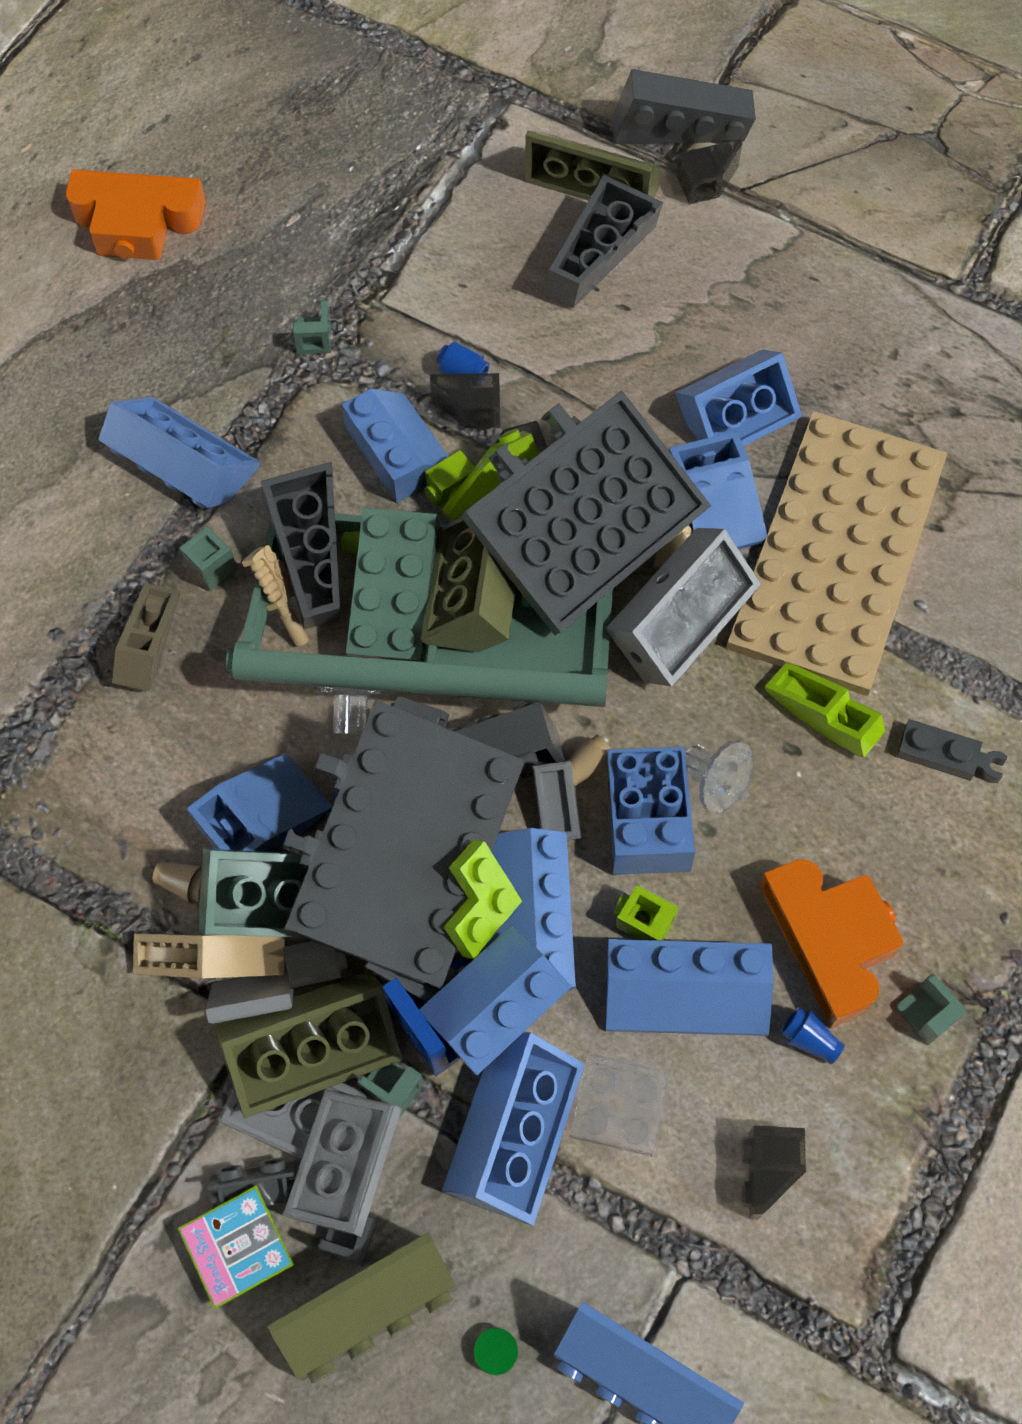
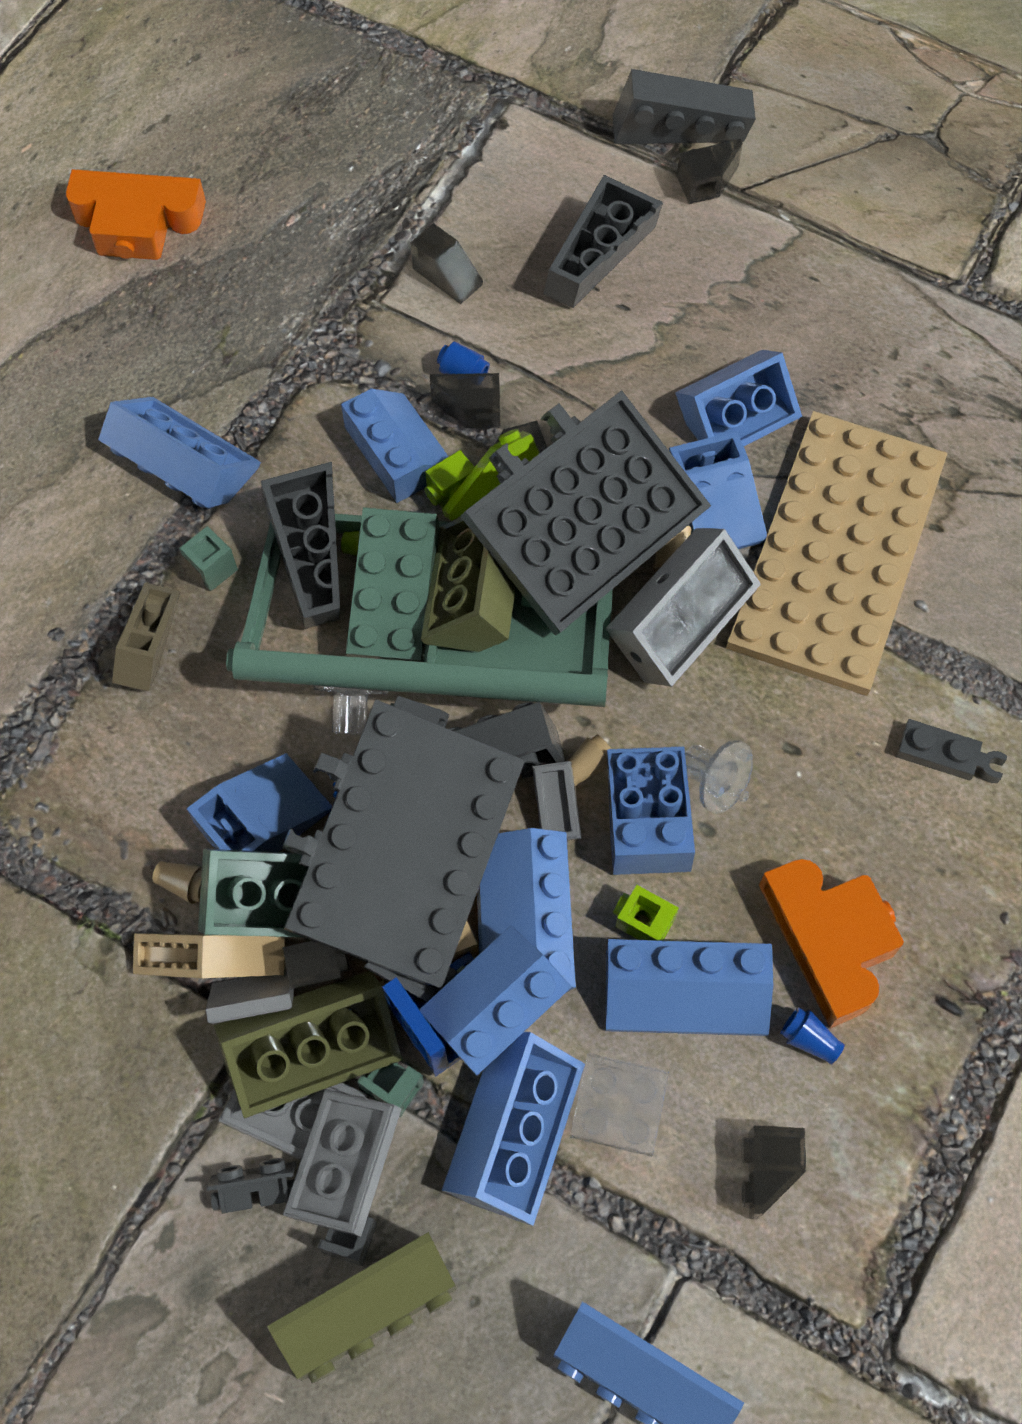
piece [178,1186,294,1309] -> none
tan piece [241,545,309,647] -> none
sand green panel [293,300,331,354] -> none
lime plate [444,840,522,959] -> none
green tile [474,1328,518,1376] -> none
olive slope [525,131,661,201] -> none
lime slope [765,663,885,758] -> none
sand green panel [896,974,967,1045] -> none
none -> clear smoke slope [410,223,483,304]

